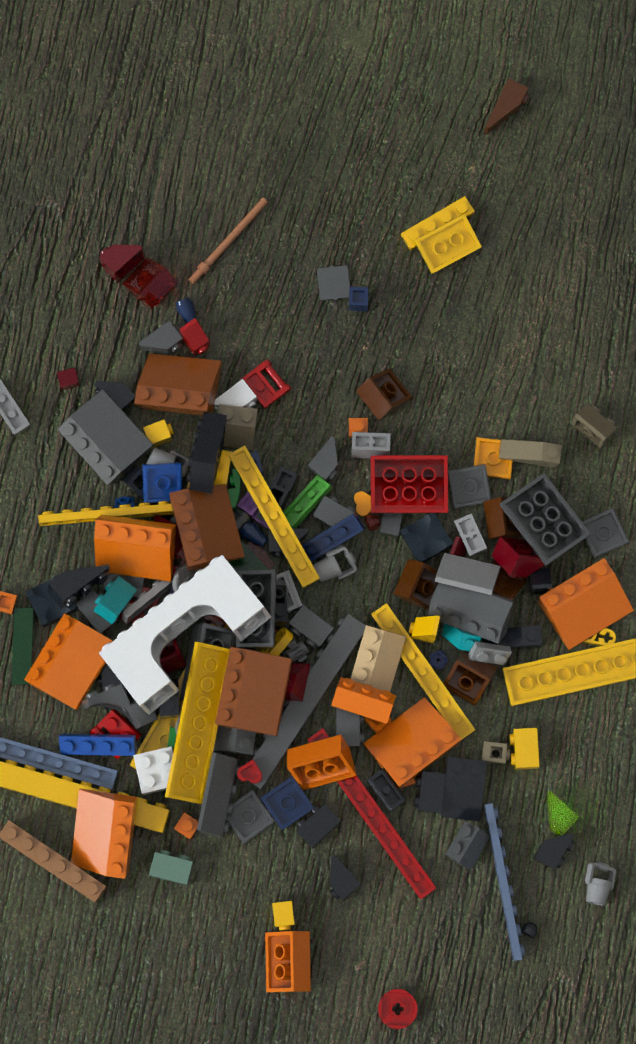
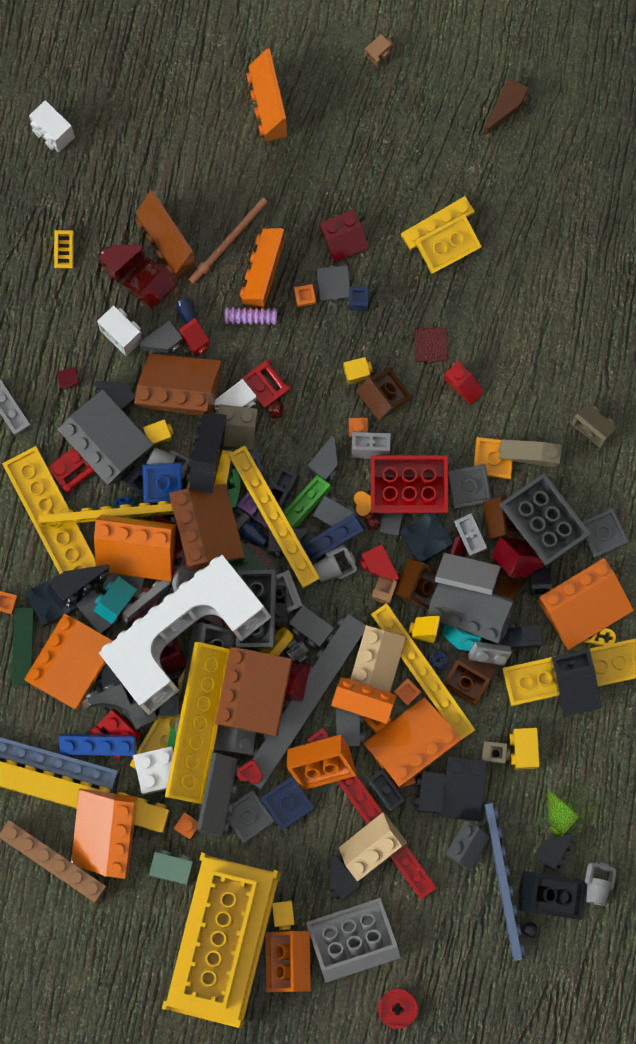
black brick [296,804,341,849] -> none
none -> yellow plate [2,446,97,588]
none -> white brick [29,100,75,152]
none -> red plate [47,447,96,494]
none -> yellow slope [54,230,74,268]
none -> white brick [97,306,142,357]
none -> dark orange slope [135,190,196,279]
none -> yellow piece [162,852,281,1029]
none -> lavender piece [225,307,277,325]
none -> orange slope [240,228,285,309]
none -> orange slope [246,48,287,142]
none -> clear red plate [269,401,284,419]
none -> orange plate [294,284,316,307]
none -> light grey slope [306,898,401,983]
none -> dark red slope [320,209,369,263]
none -> tan slope [339,812,407,882]
none -> yellow brick [343,357,373,385]
none -> red slope [360,544,399,582]
none -> medium nougat brick [365,34,394,68]
none -> medium nougat panel [371,578,397,605]
none -> orange plate [394,678,421,706]
none -> clear red piece [415,327,447,363]
none -> red slope [444,361,484,405]
none -> black slope [519,871,586,920]
none -> black slope [550,649,602,717]

